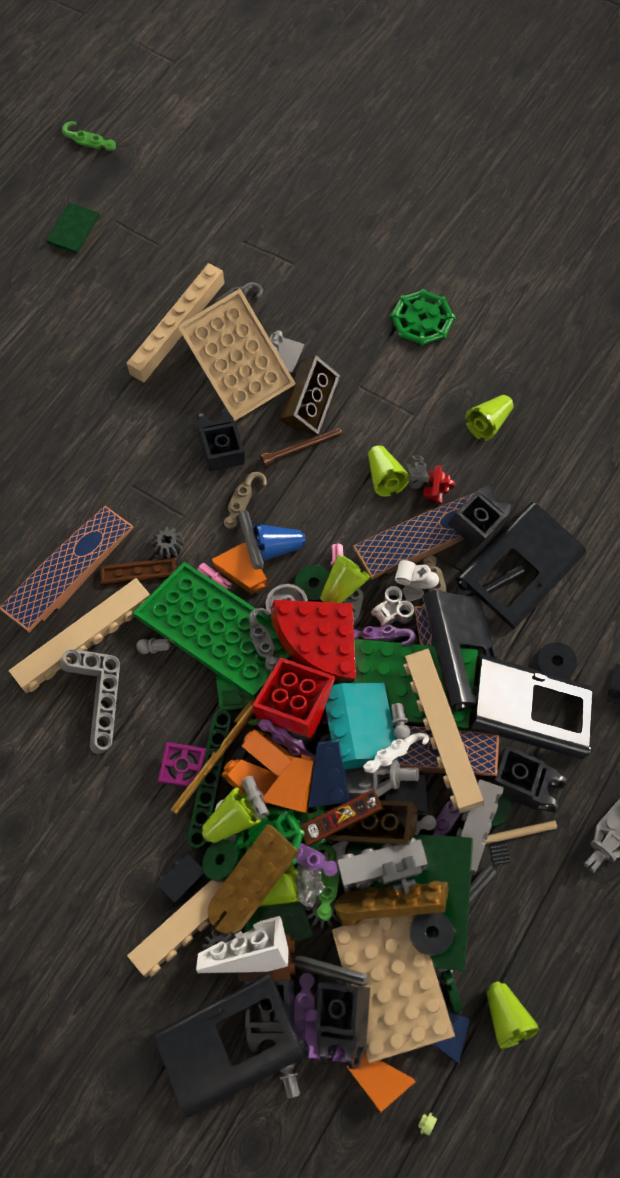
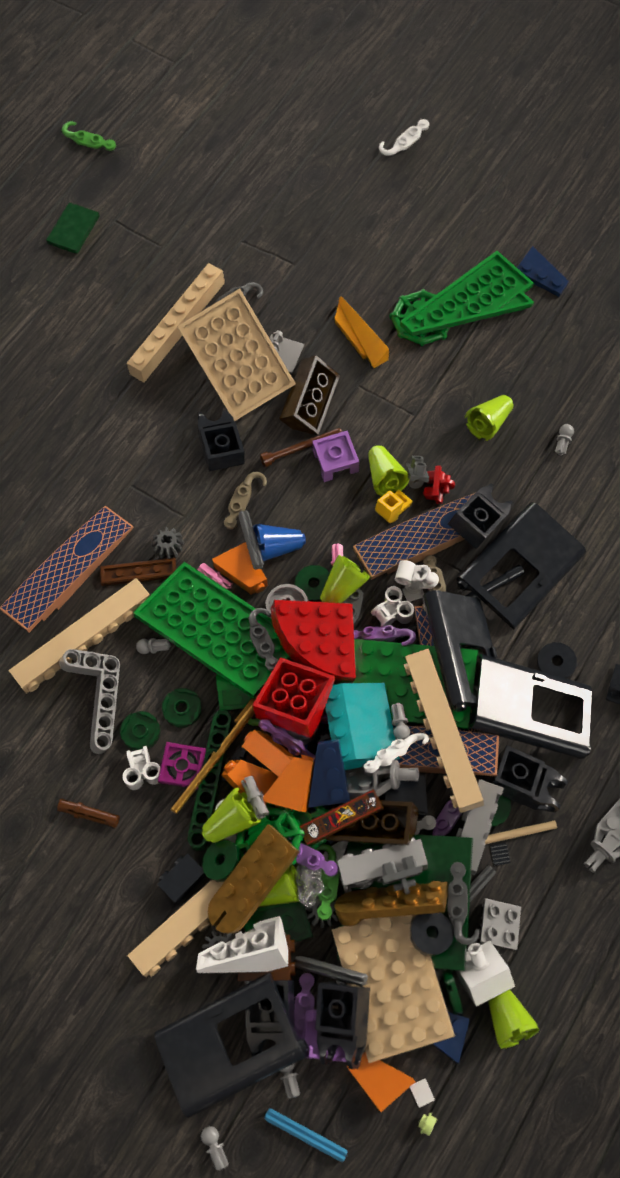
none -> reddish brown pin [57,798,120,828]
none -> dark green tile [120,711,160,750]
none -> white piece [123,746,160,790]
none -> dark green tile [162,688,202,728]
none -> light grey axle [201,1126,228,1171]
none -> dark azure axle [264,1109,347,1162]
none -> medium lavender panel [312,431,359,482]
none -> light orange wedge [335,296,389,368]
none -> yellow brick [375,490,413,523]
none -> white piece [379,119,429,156]
none -> green wing [399,251,534,336]
none -> white sticker [410,1079,434,1107]
none -> dark grey piece [448,862,479,945]
none -> white brick [456,941,515,1006]
none -> light grey hinge [478,898,521,950]
none -> dark blue wing [517,246,569,297]
none -> light grey axle [555,424,574,455]

